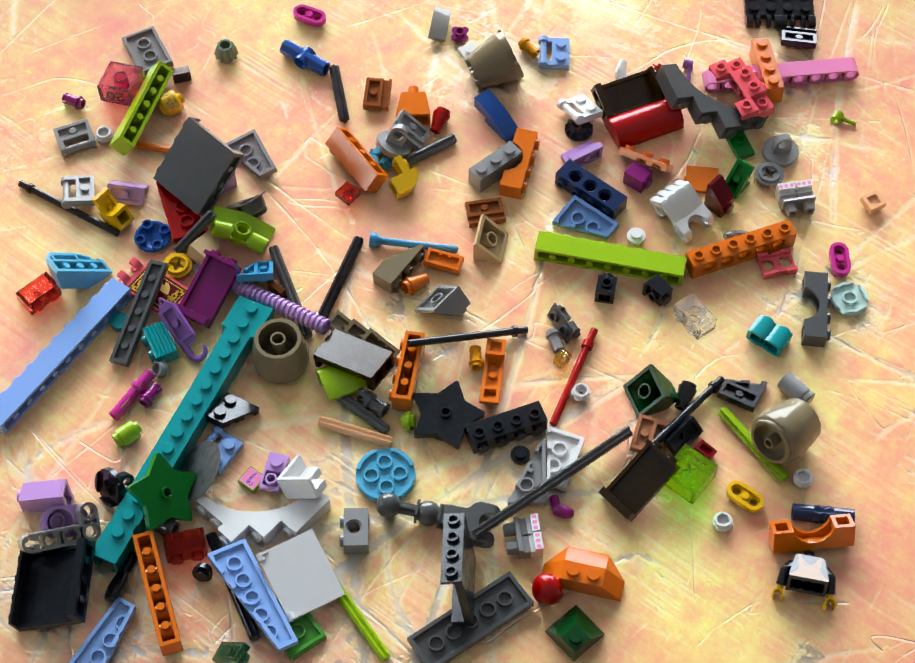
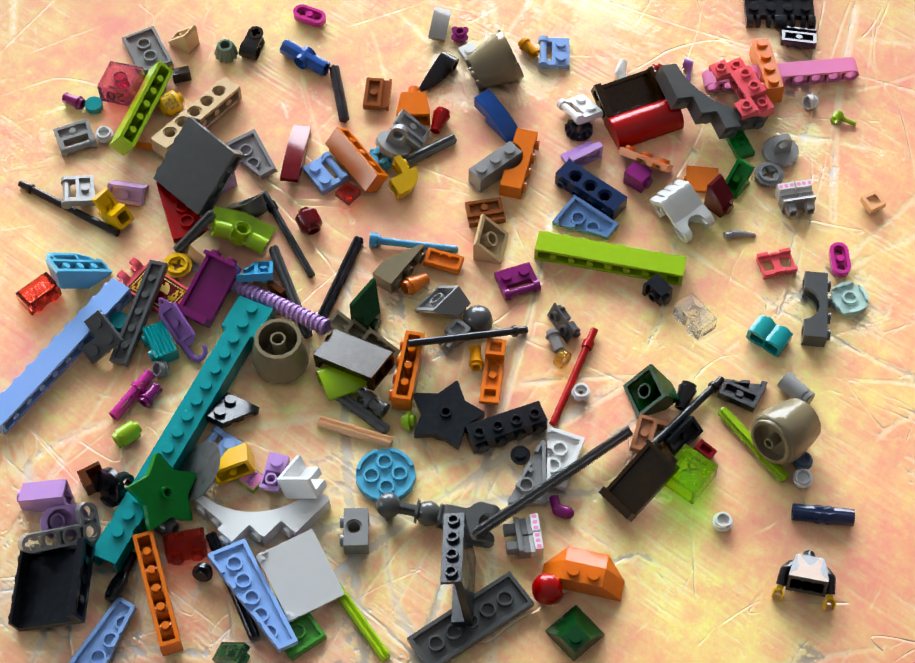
blue dish [134,219,171,253] -> none
black brick [594,273,617,304] -> none
white plate [627,228,646,246] -> none
orange brick [685,219,797,279] -> none
yellow plate [726,480,764,513] -> none
orange arch [768,514,856,554] -> none
none -> reddish brown panel [77,461,102,496]
none -> dark grey plate [81,310,123,364]
none -> teal tile [85,96,103,114]
none -> tan brick [151,77,242,158]
none -> tan slope [168,25,200,55]
none -> yellow slope [215,443,256,485]
none -> black piece [239,26,265,60]
none -> black bar [263,191,315,278]
none -> dark red slope [280,125,311,182]
none -> dark red head [295,207,322,235]
none -> light blue plate [303,152,350,195]
none -> dark green slope [349,278,381,331]
none -> black piece [419,51,459,92]
none -> light grey plate [439,317,471,351]
none -> dark grey hair [463,304,493,332]
none -> magenta plate [494,262,541,301]
none -> sand blue plate [793,452,813,470]
none -> white plate [802,93,819,110]

